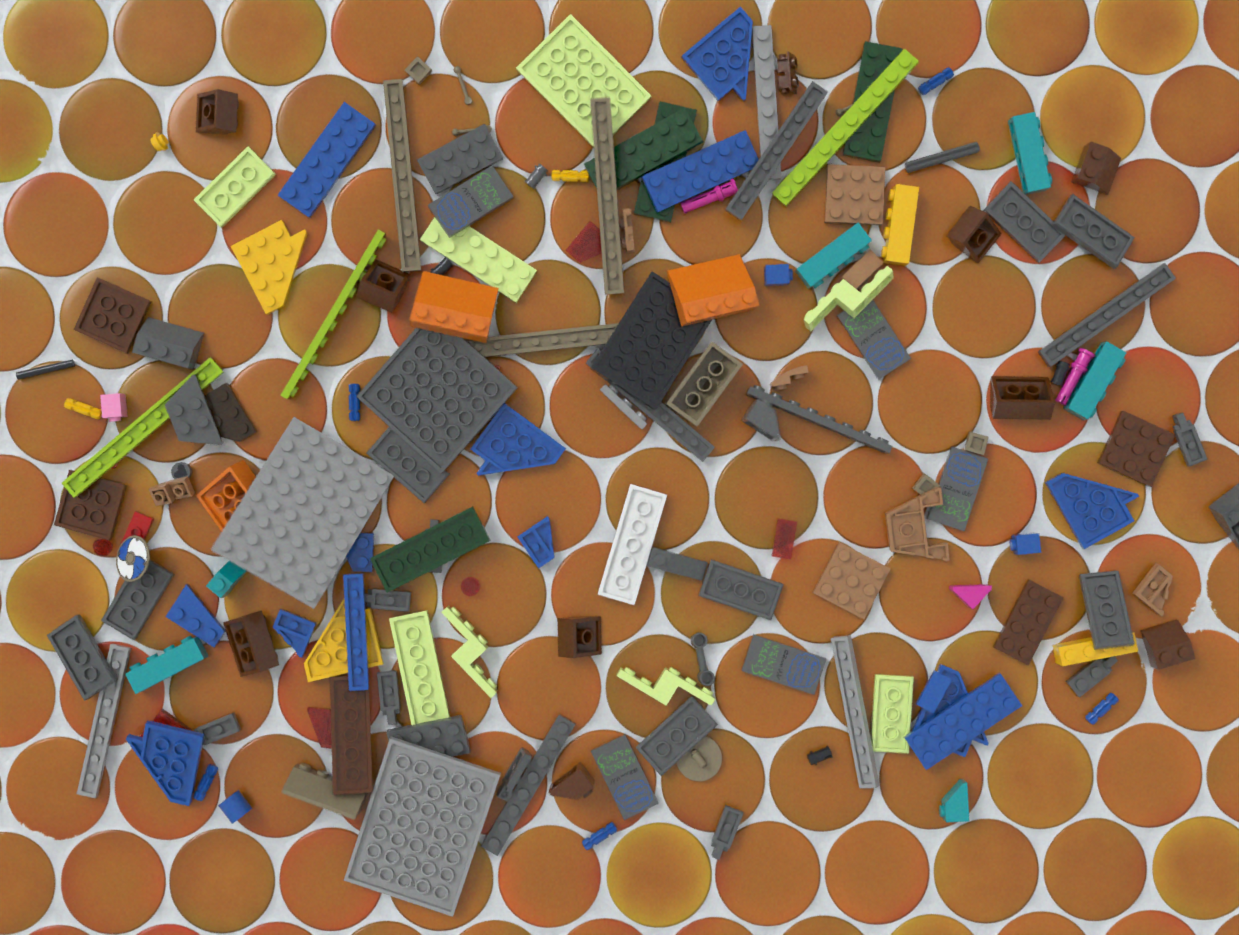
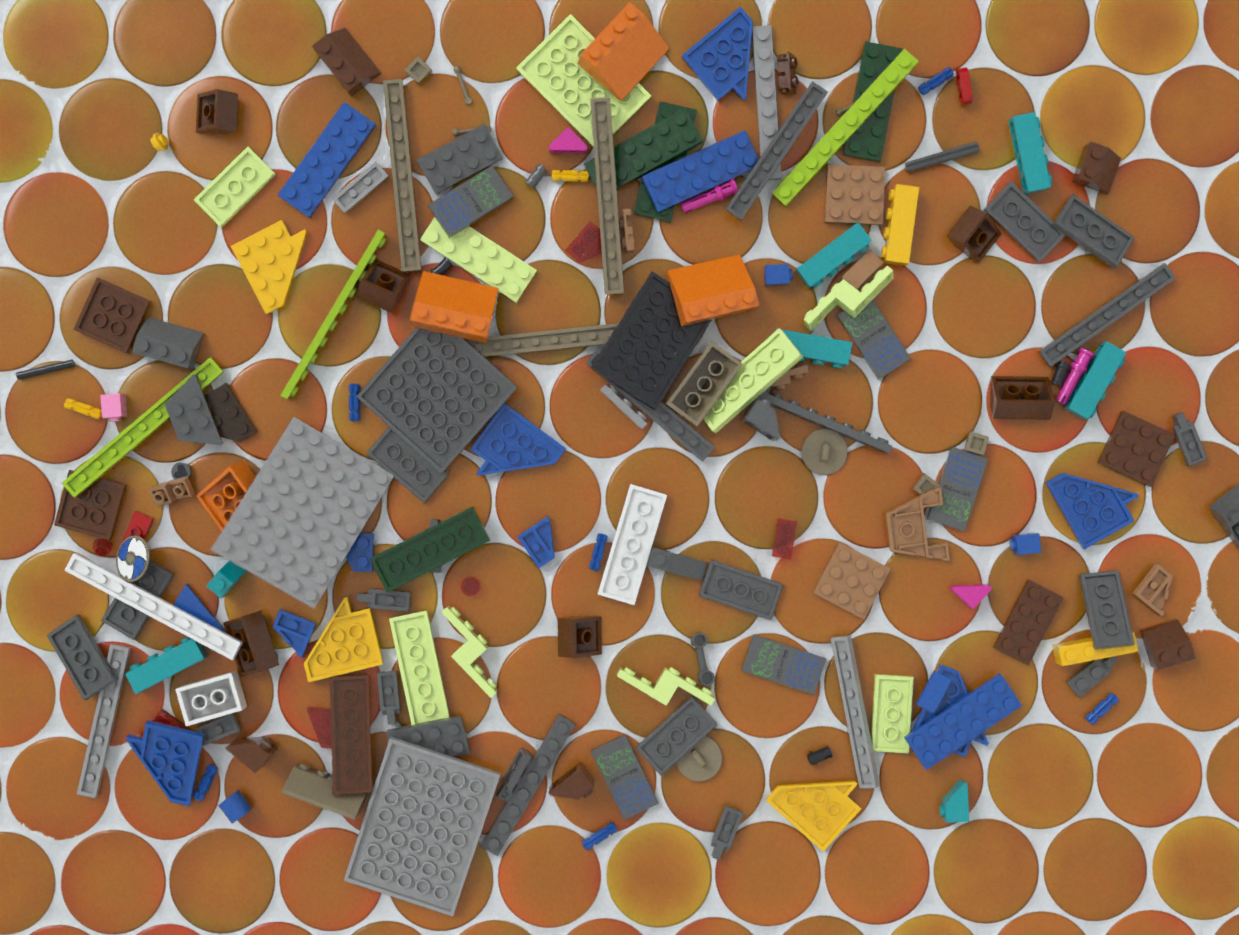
blue plate [343,573,369,691] -> none
none -> white plate [64,553,243,660]
none -> white brick [175,670,247,726]
none -> reddish brown slope [225,736,278,773]
none -> reddish brown slope [312,28,381,97]
none -> light grey plate [332,161,389,214]
none -> dark pink slope [549,127,588,154]
none -> orange slope [577,2,670,102]
none -> blue axle [589,533,608,571]
none -> yellowish green plate [703,328,803,433]
none -> yellow wing [765,780,861,852]
none -> teal brick [774,329,852,369]
none -> dark tan shield [802,429,848,475]
none -> red beam [955,67,973,105]

